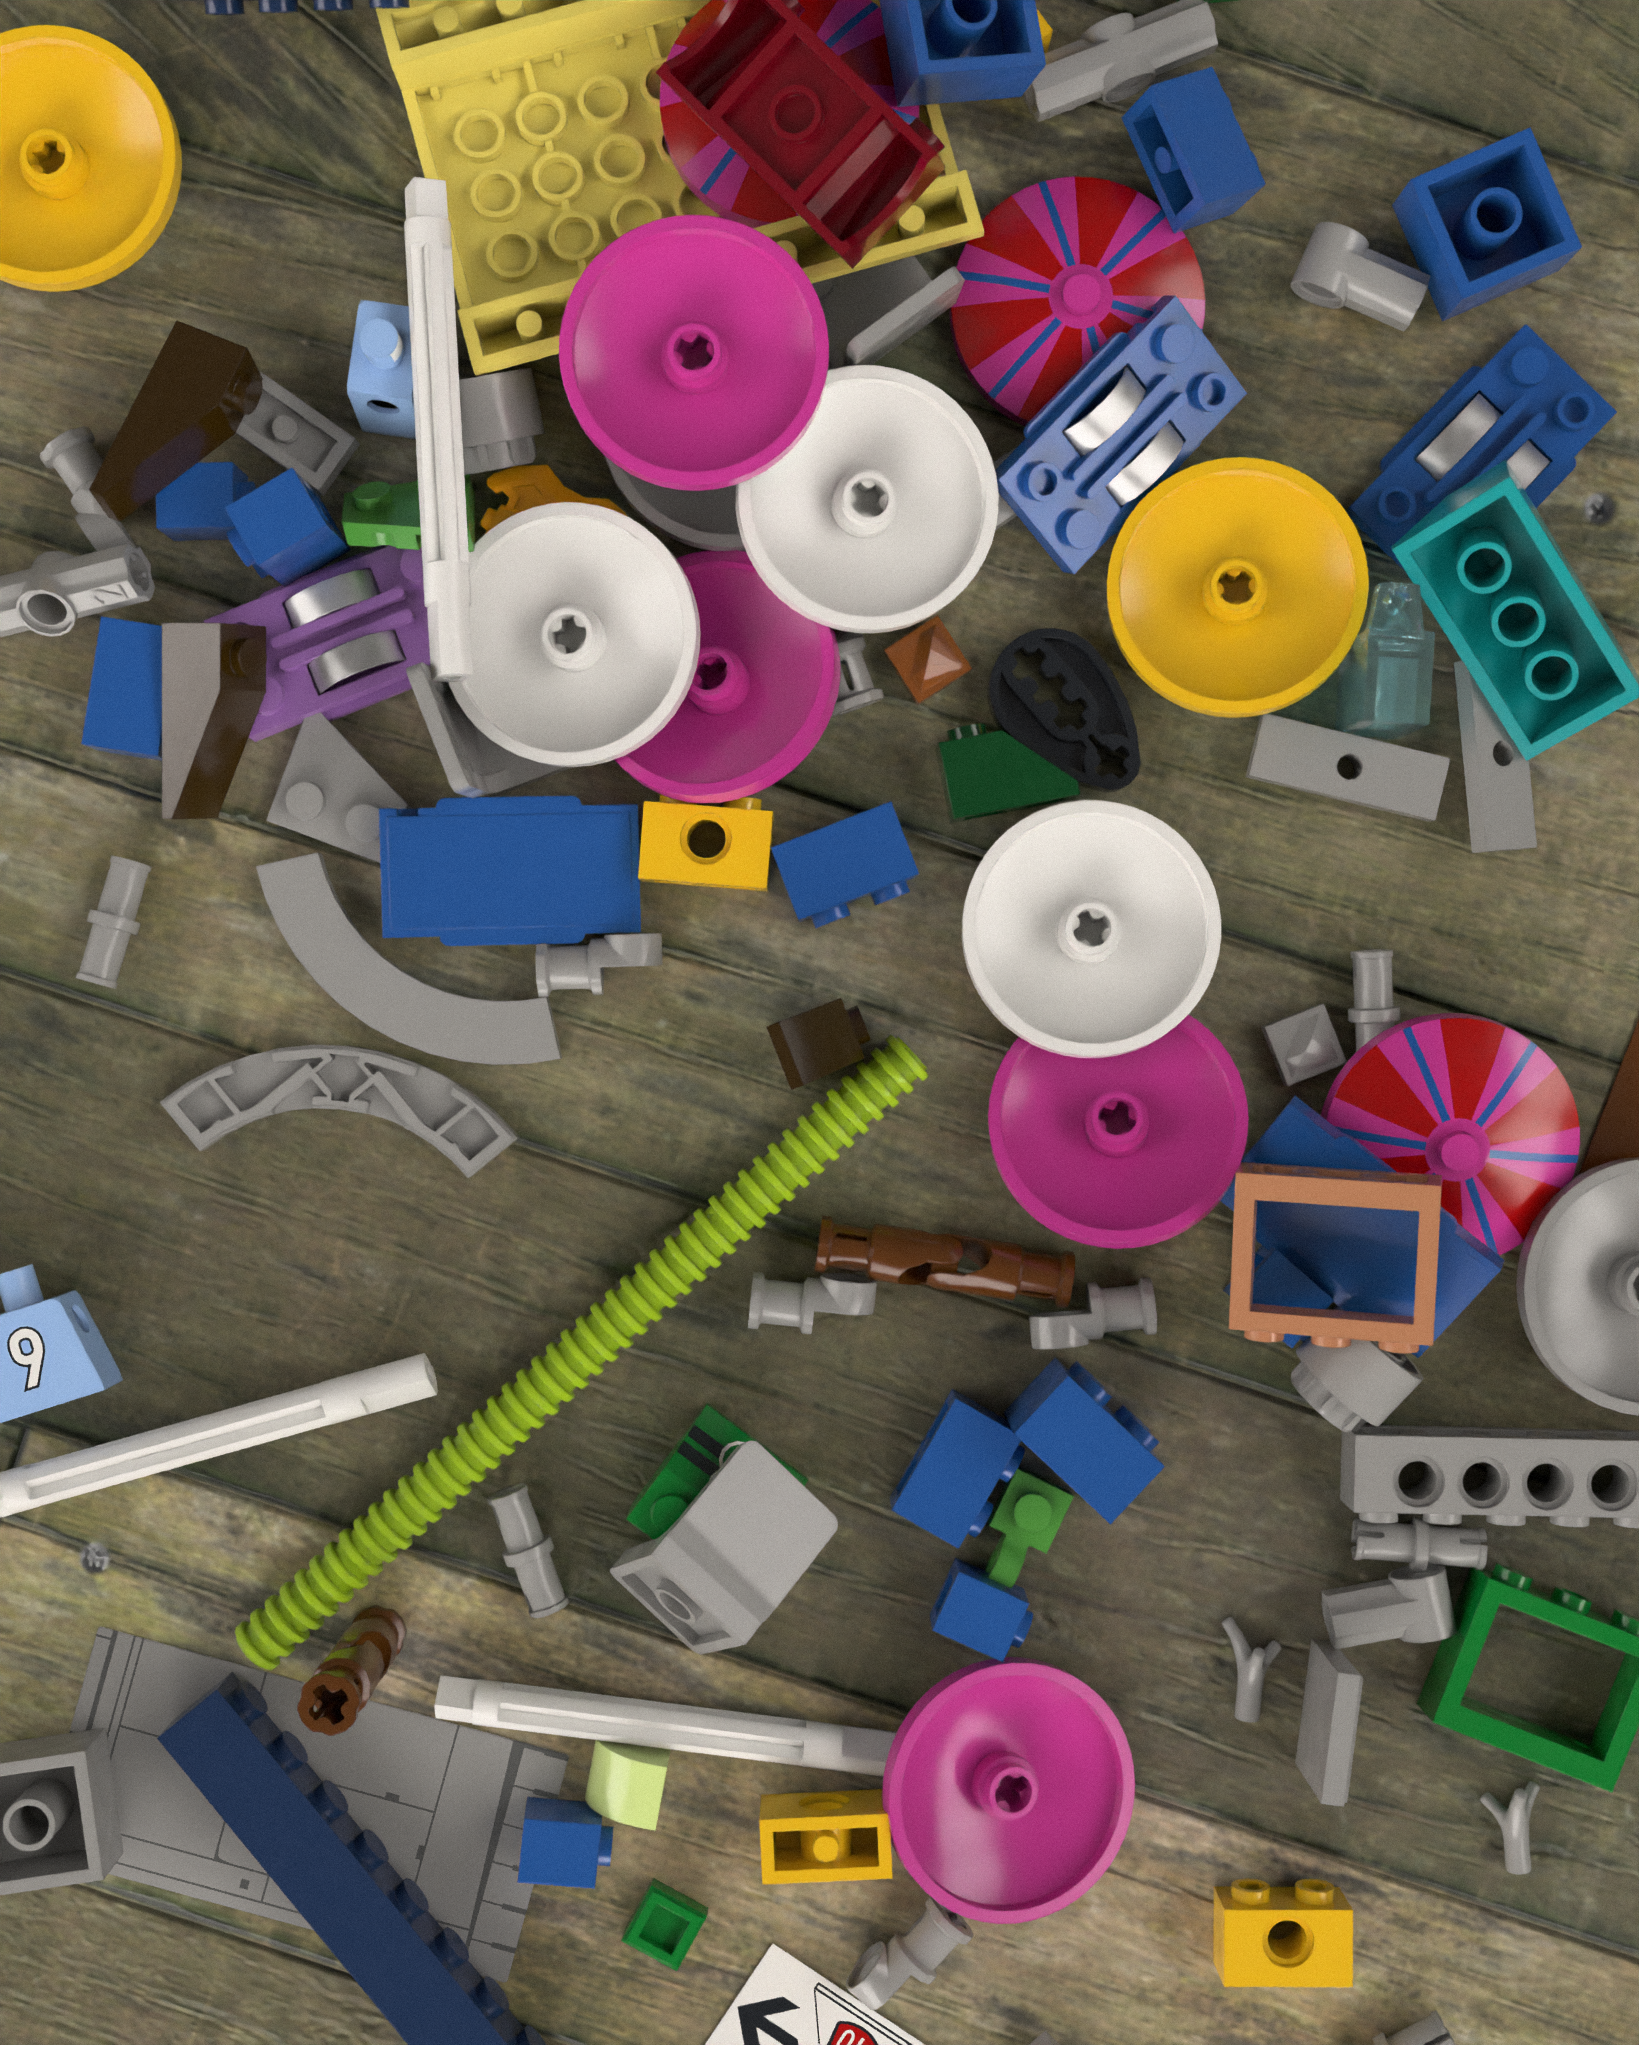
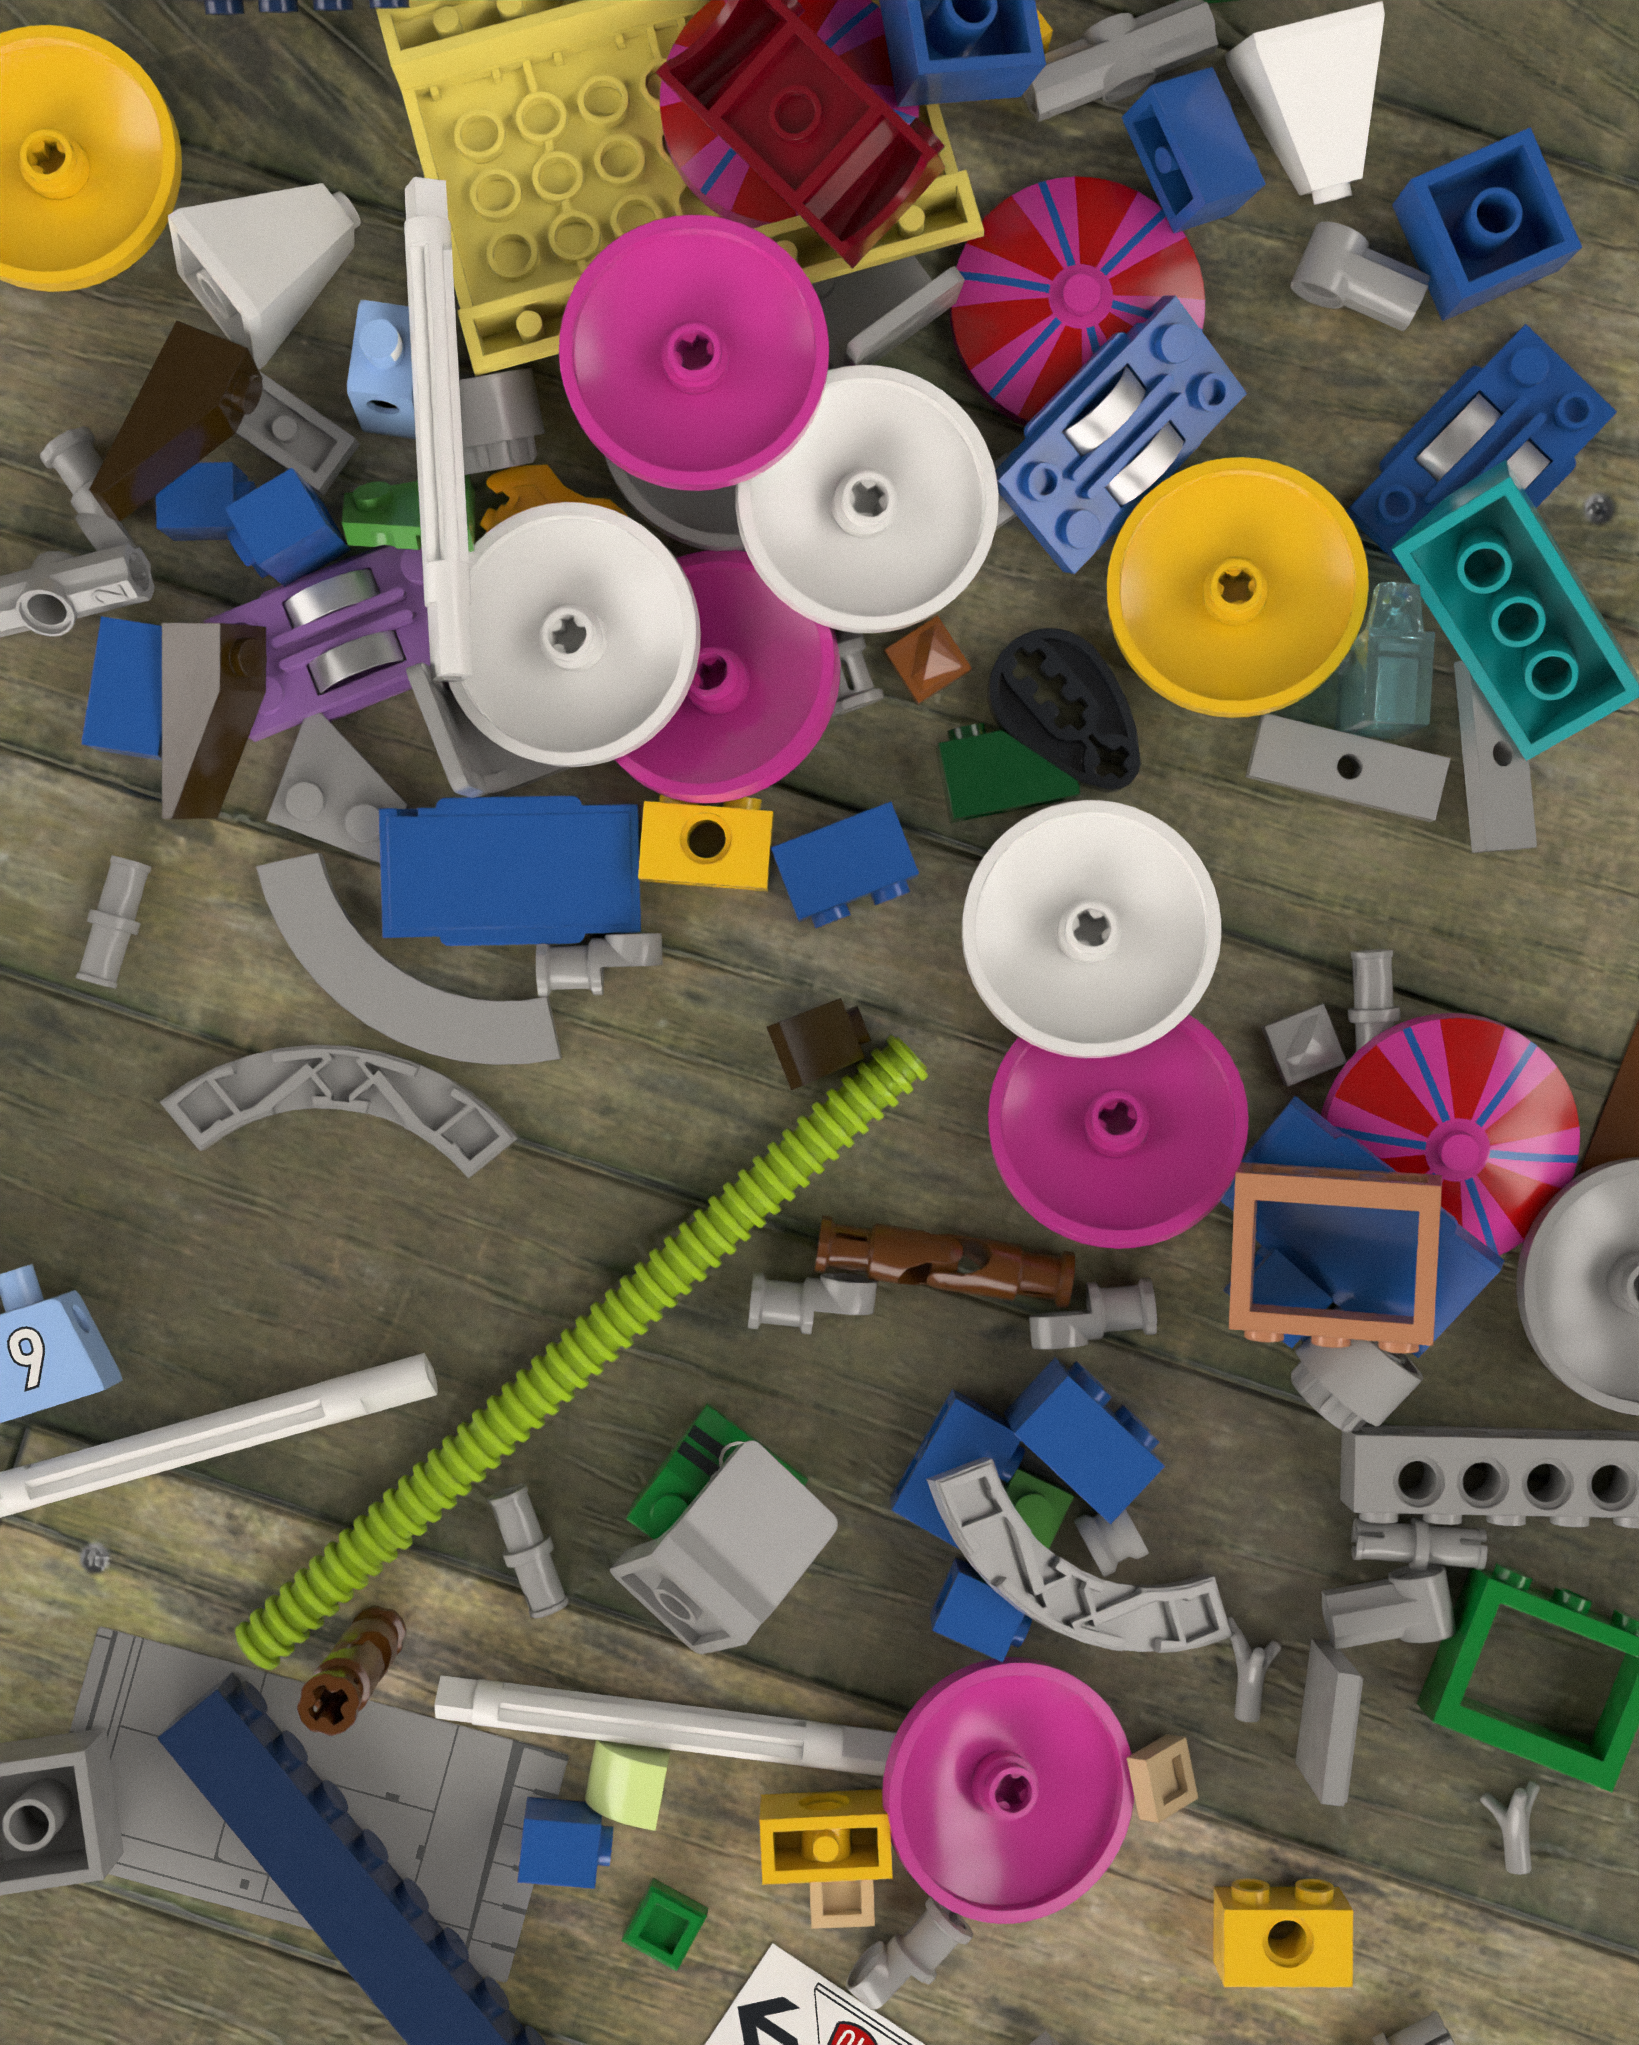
none -> white slope [168,183,361,370]
none -> tan plate [810,1880,875,1929]
none -> light grey tile [926,1457,1232,1653]
none -> light grey wheel [1073,1509,1149,1578]
none -> tan plate [1127,1734,1198,1823]
none -> white slope [1225,1,1385,205]

